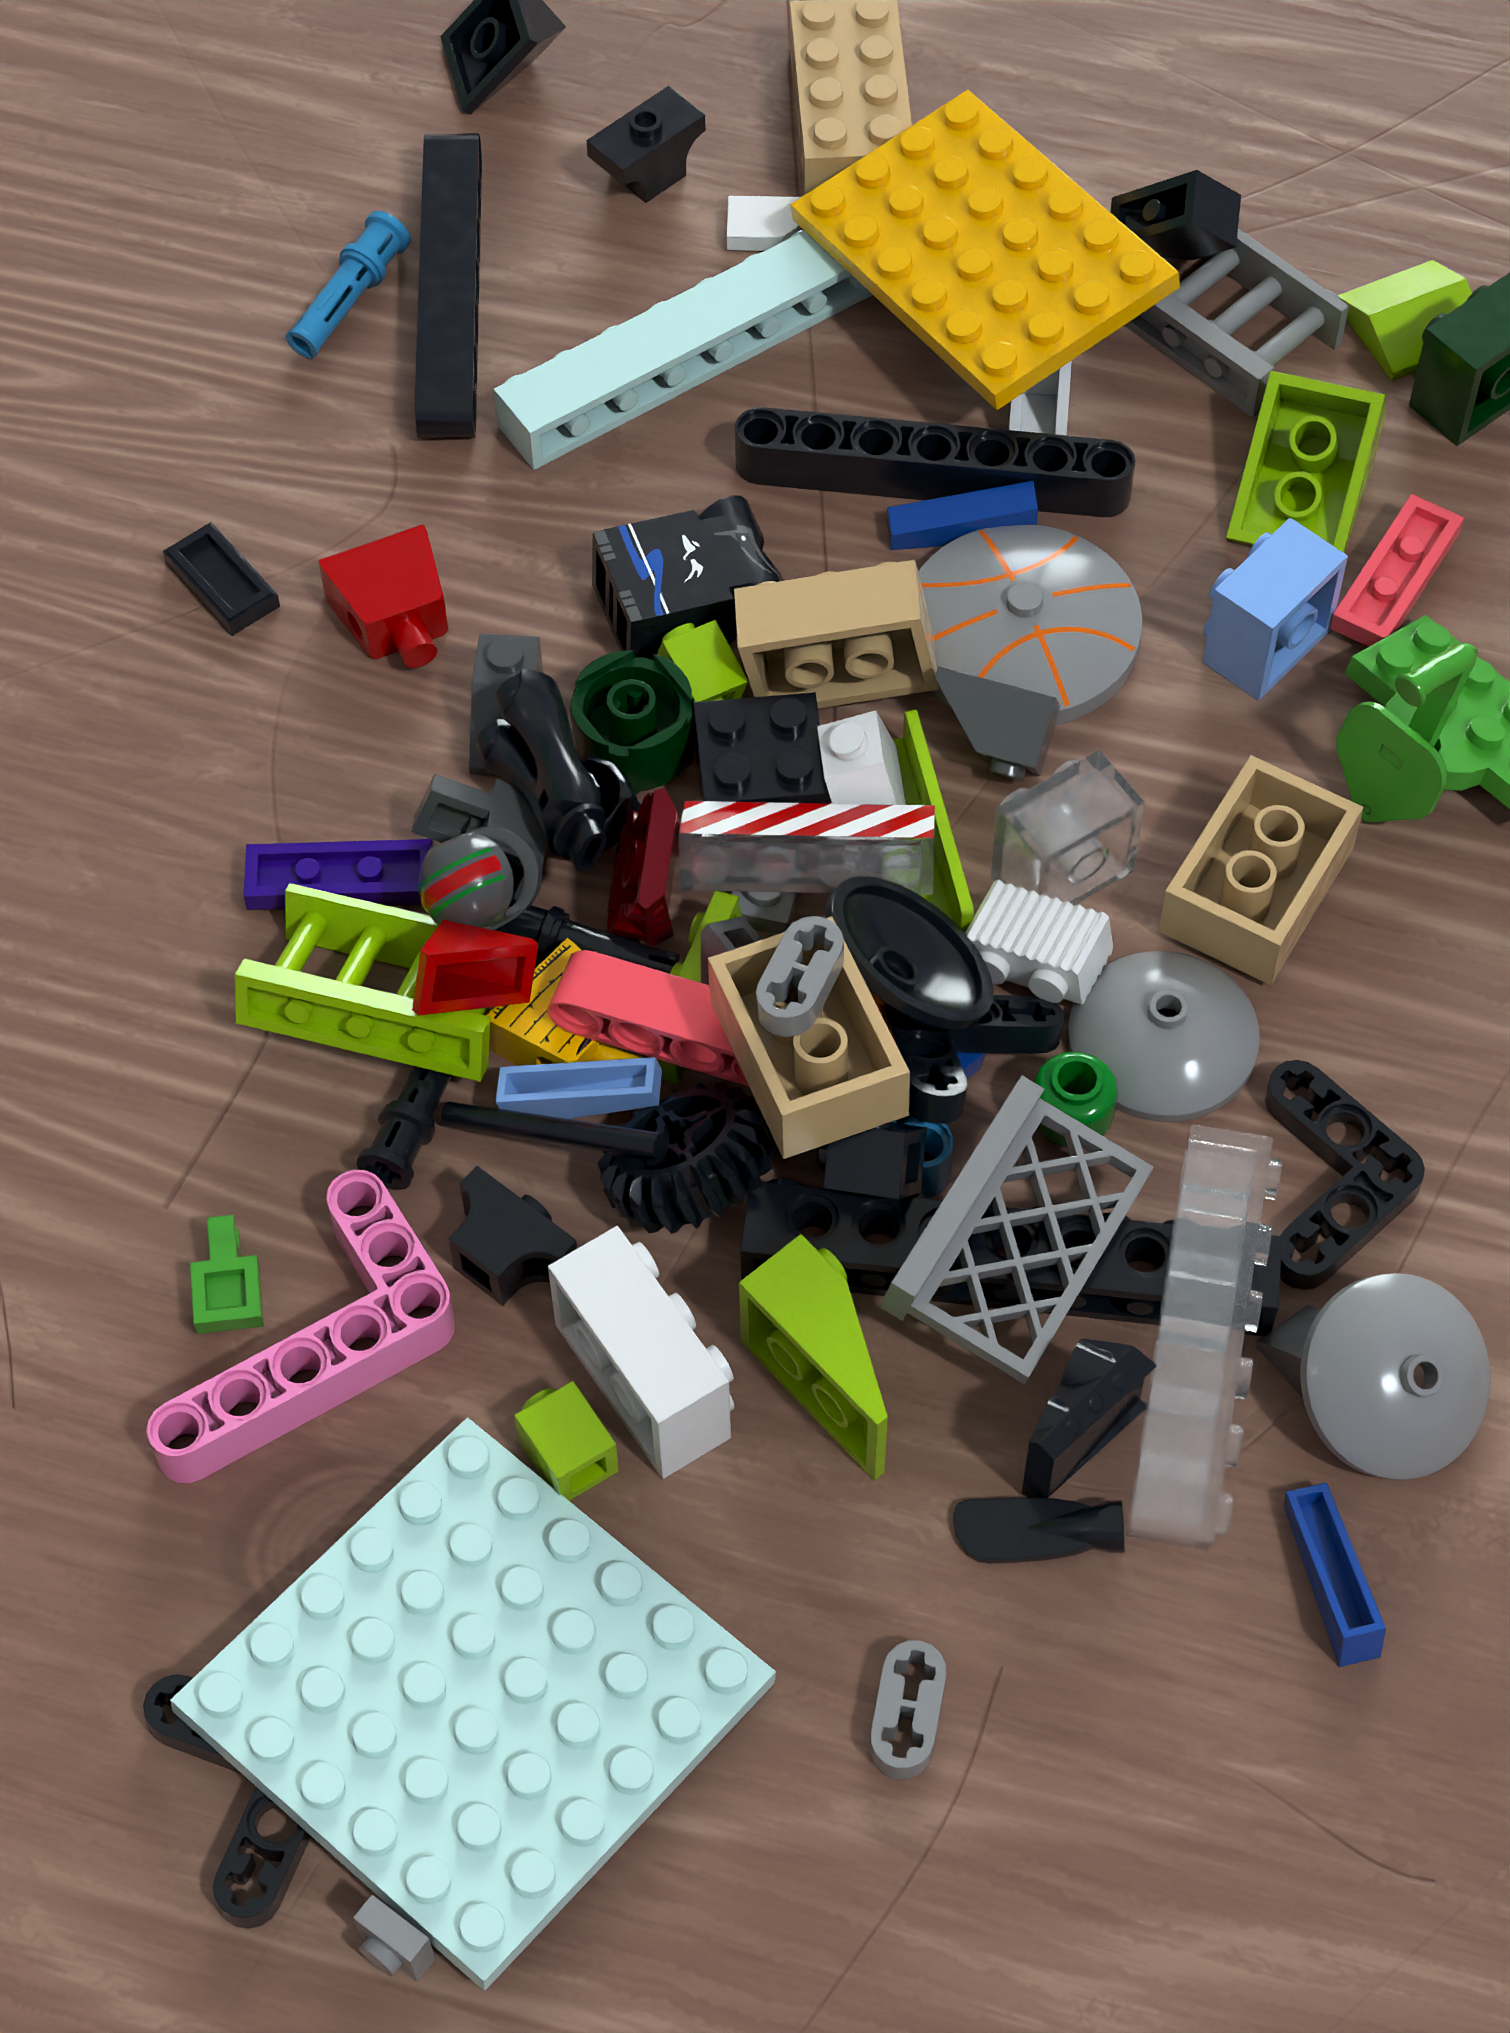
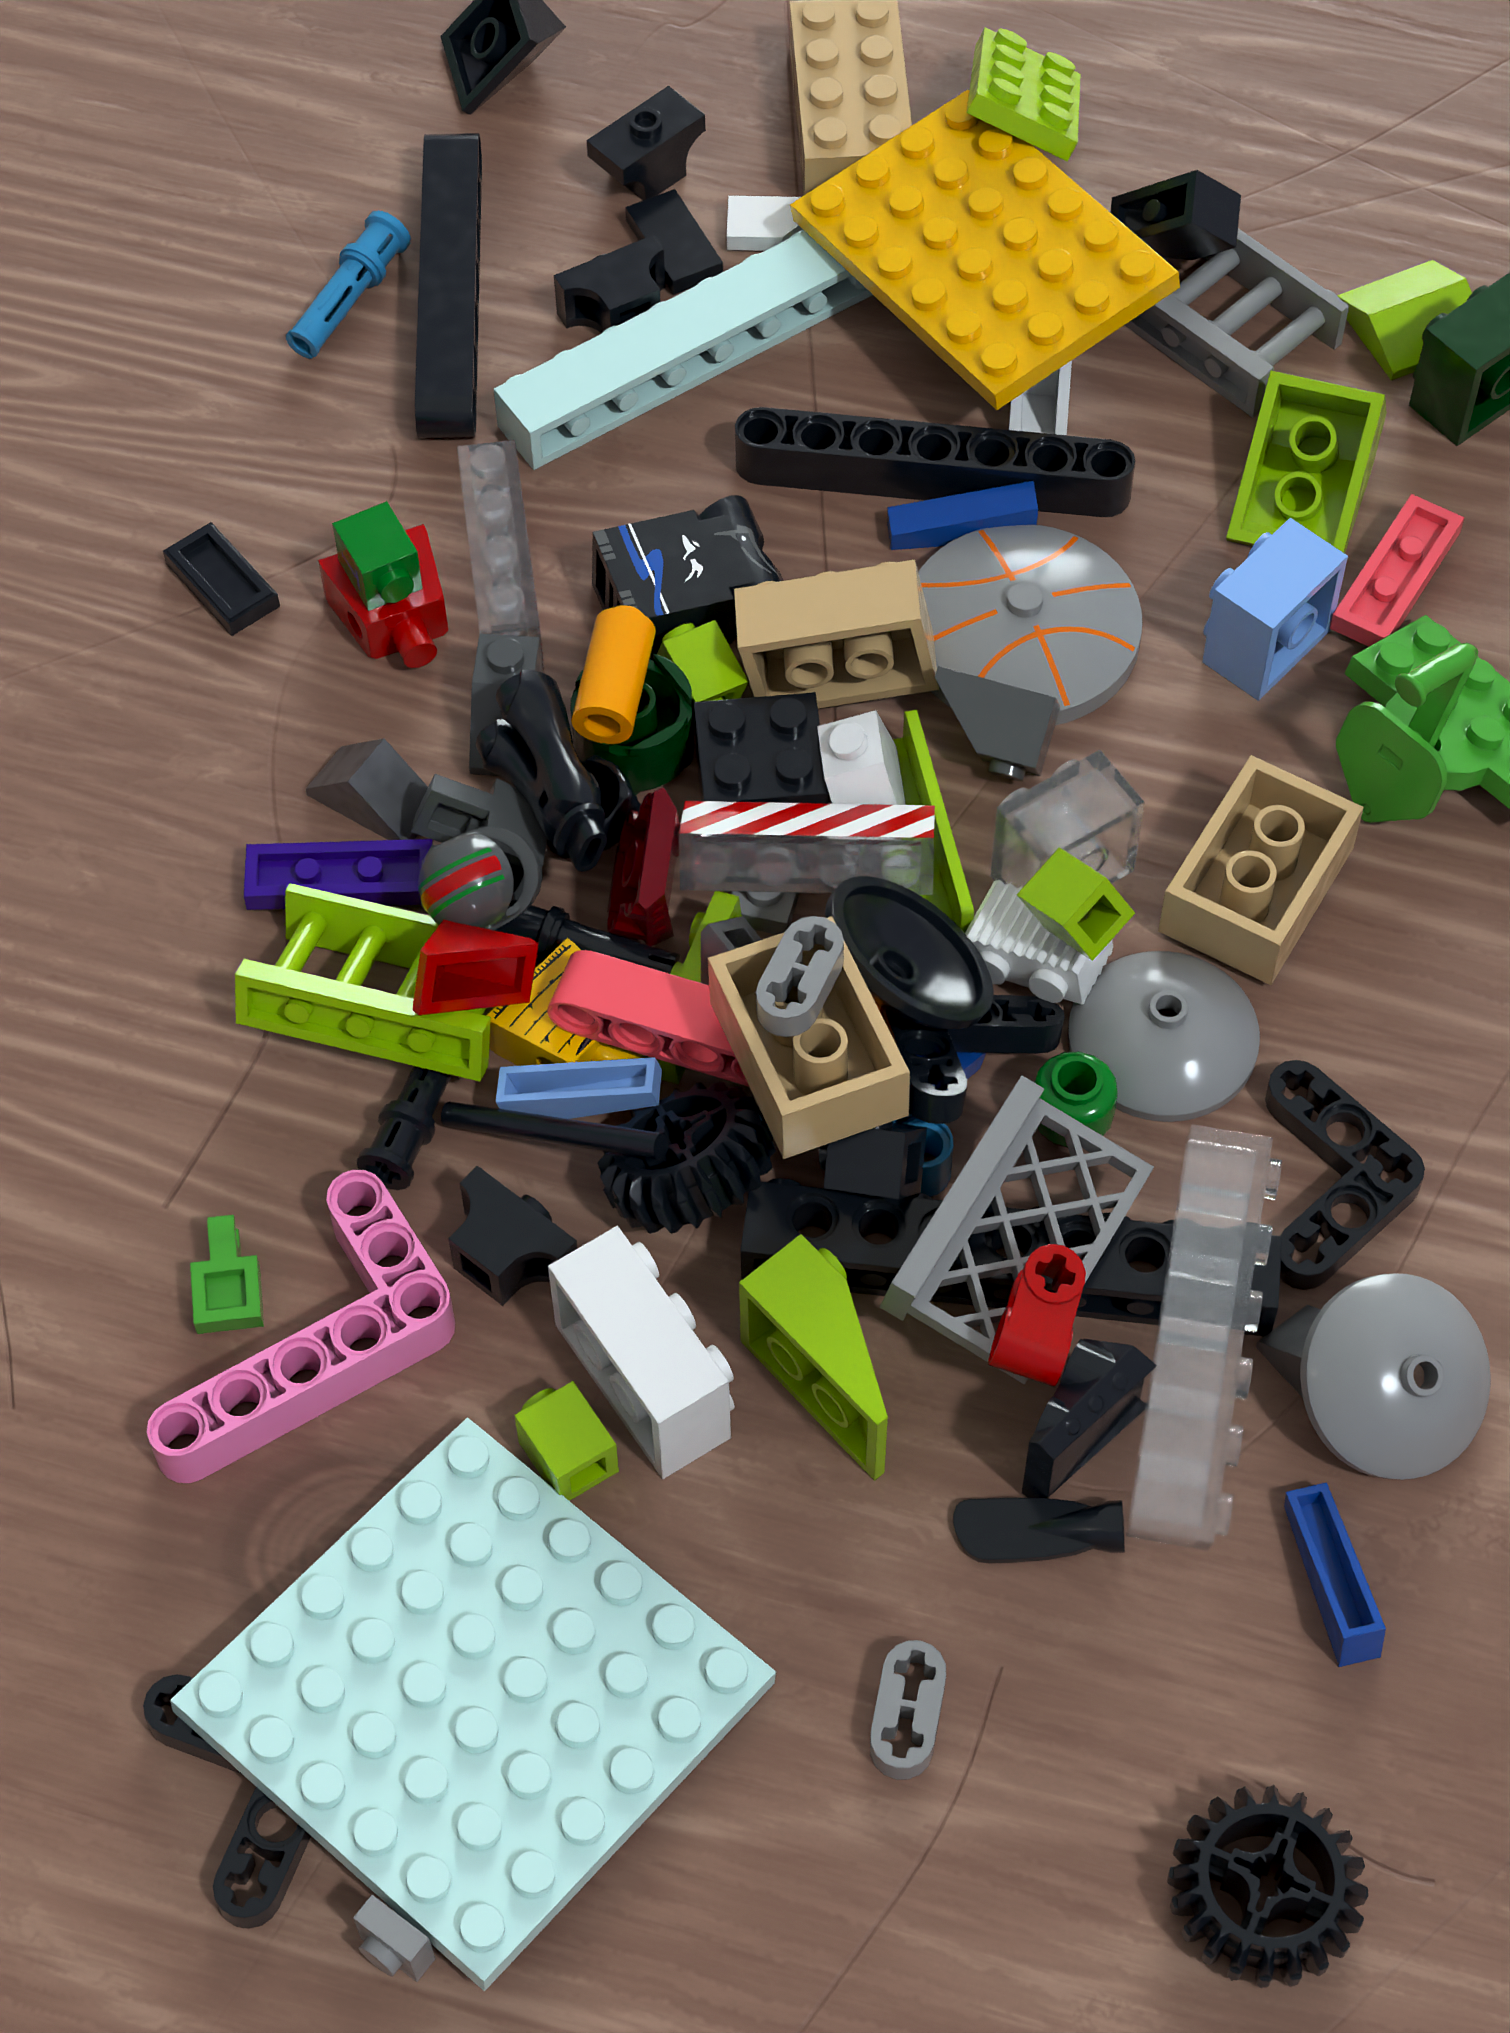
none -> flat silver slope [306,738,428,840]
none -> green brick [332,501,423,611]
none -> clear brick [457,440,544,669]
none -> black brick [554,235,666,333]
none -> light orange brick [571,605,656,744]
none -> black tile [625,189,723,295]
none -> lime plate [967,27,1081,162]
none -> red piece [988,1244,1086,1387]
none -> lime brick [1017,847,1135,961]
none -> black gear [1167,1785,1368,1988]

